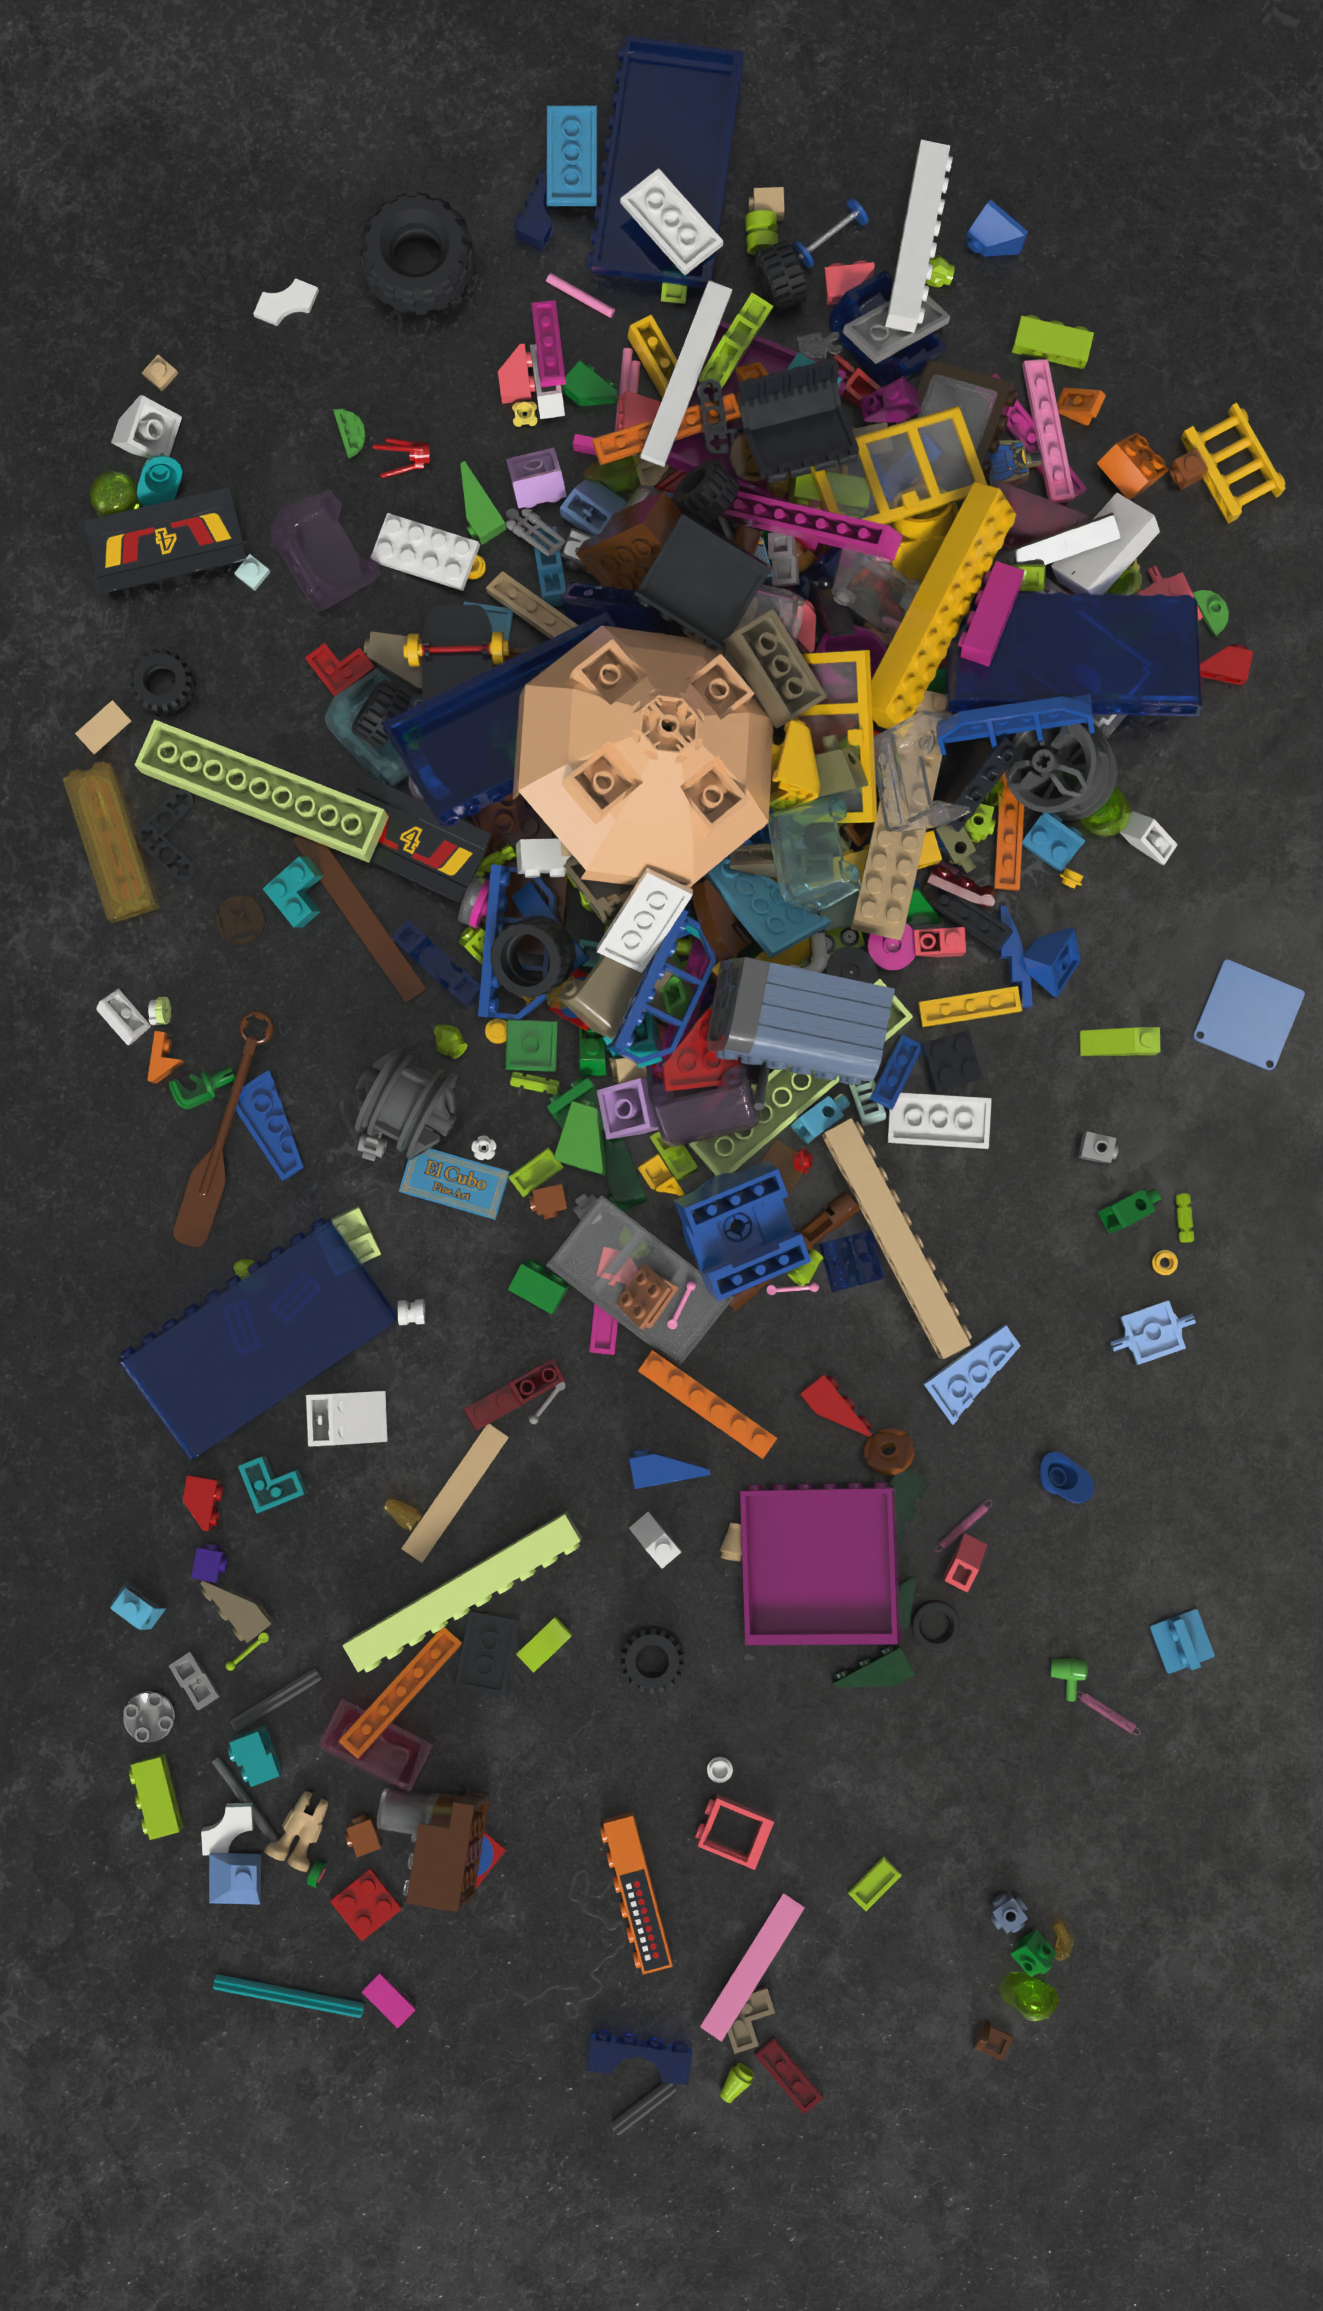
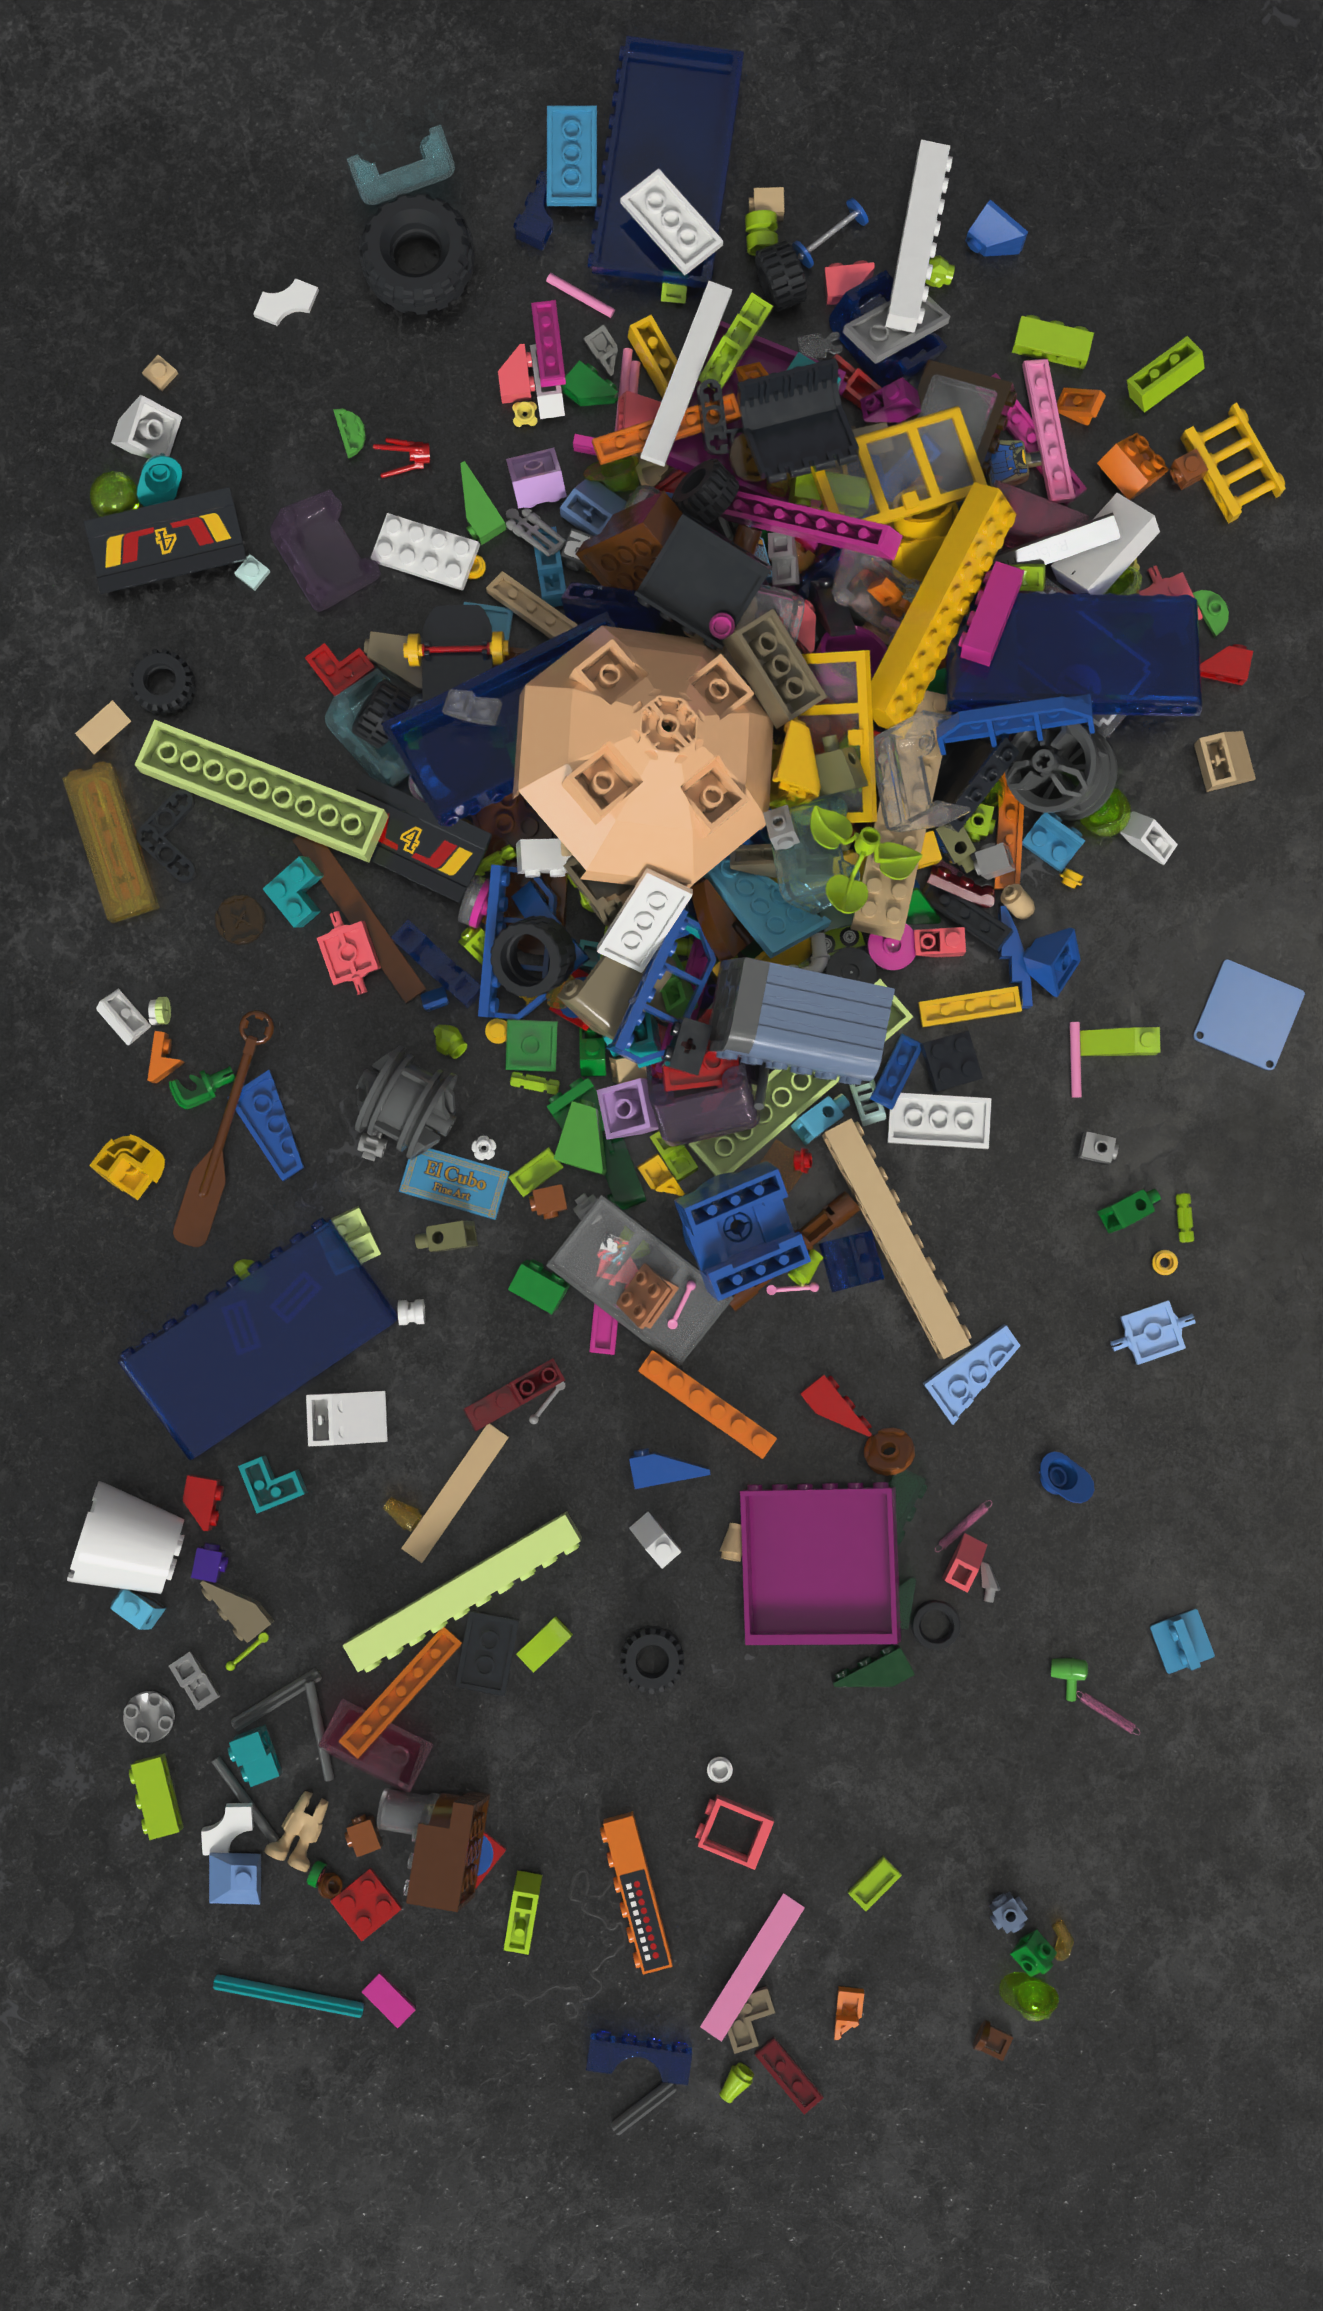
none -> white cone [67,1481,185,1594]
none -> yellow brick [89,1134,165,1200]
none -> dark grey bar [304,1680,334,1781]
none -> coral plate [317,911,381,995]
none -> reddish brown plate [318,1872,342,1899]
none -> clear light blue windscreen [347,125,455,206]
none -> olive torso [415,1221,478,1252]
none -> blue slope [421,987,450,1012]
none -> clear slope [442,689,502,726]
none -> lime slope [504,1871,543,1955]
none -> dark grey slope [583,324,618,377]
none -> clear tile [596,1232,629,1266]
none -> black brick [663,1017,713,1076]
none -> dark pink plate [709,613,735,639]
none -> light grey brick [763,805,800,850]
none -> lime plant [810,805,922,914]
none -> orange slope [834,1986,864,2040]
none -> orange plate [867,577,911,618]
none -> light grey brick [974,842,1016,880]
none -> light grey bar [981,1561,1000,1603]
none -> tan brick [1000,884,1035,920]
none -> bright pink bar [1070,1022,1082,1098]
none -> lime brick [1127,336,1205,413]
none -> tan slope [1194,731,1256,792]

